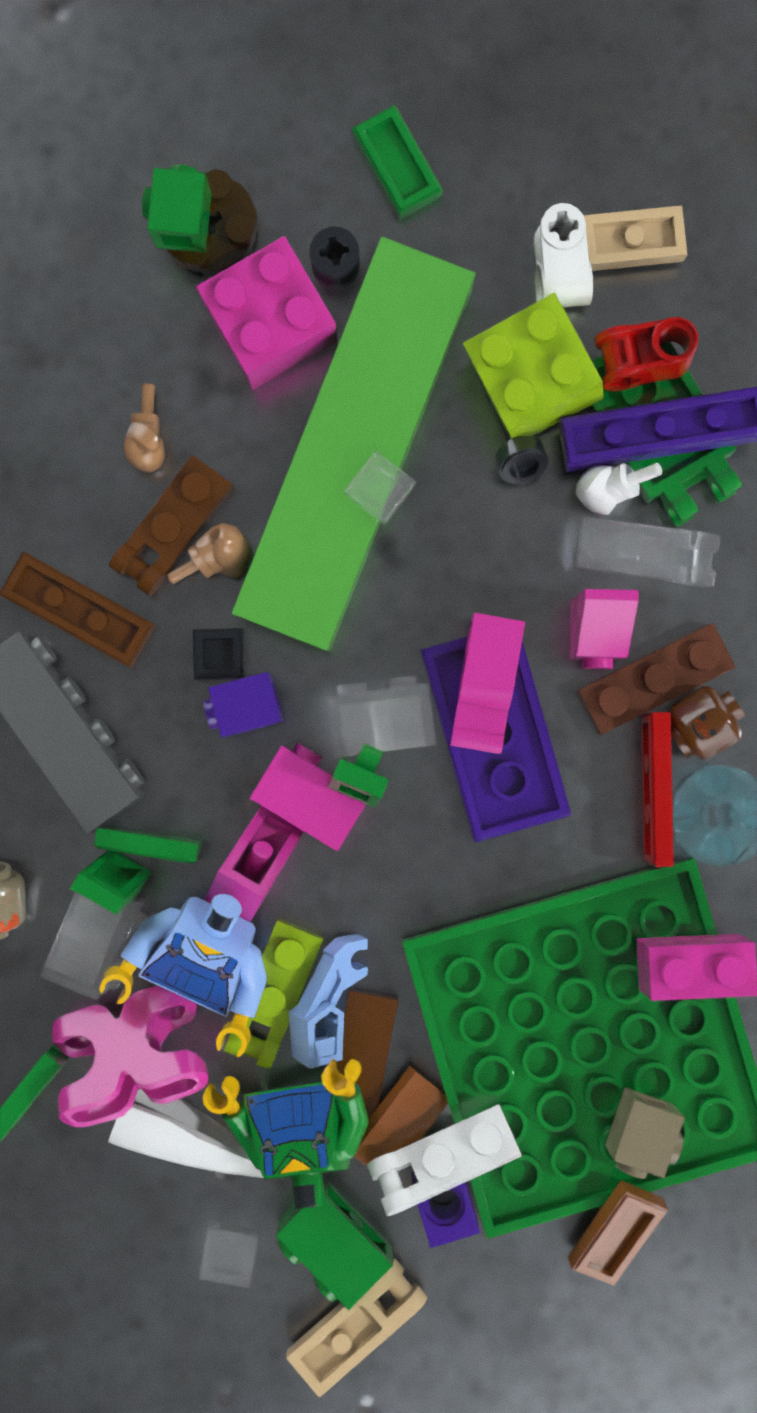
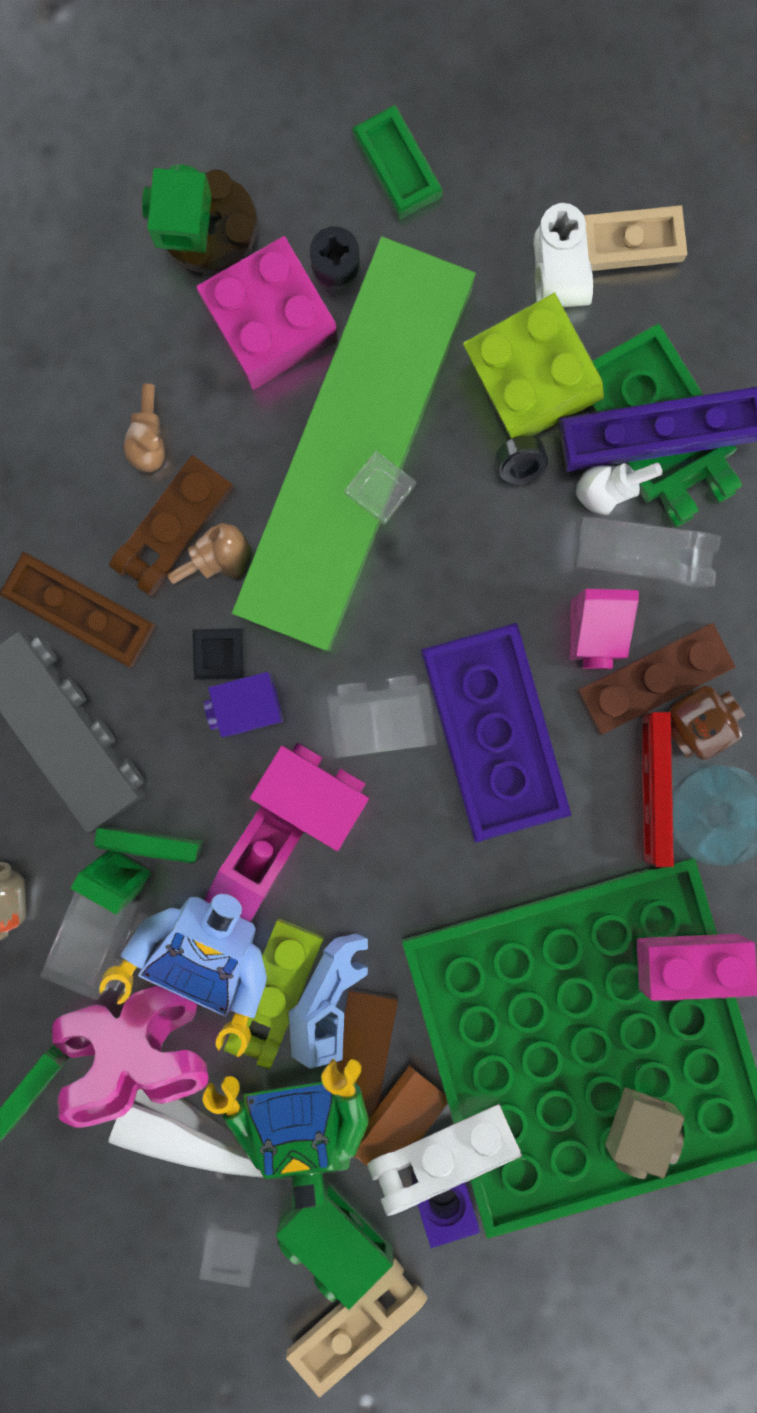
green tile [327,743,389,808] -> none
dark pink piece [450,613,525,754] -> none
dark orange tile [568,1180,668,1286] -> none
red piece [594,317,699,391] -> none

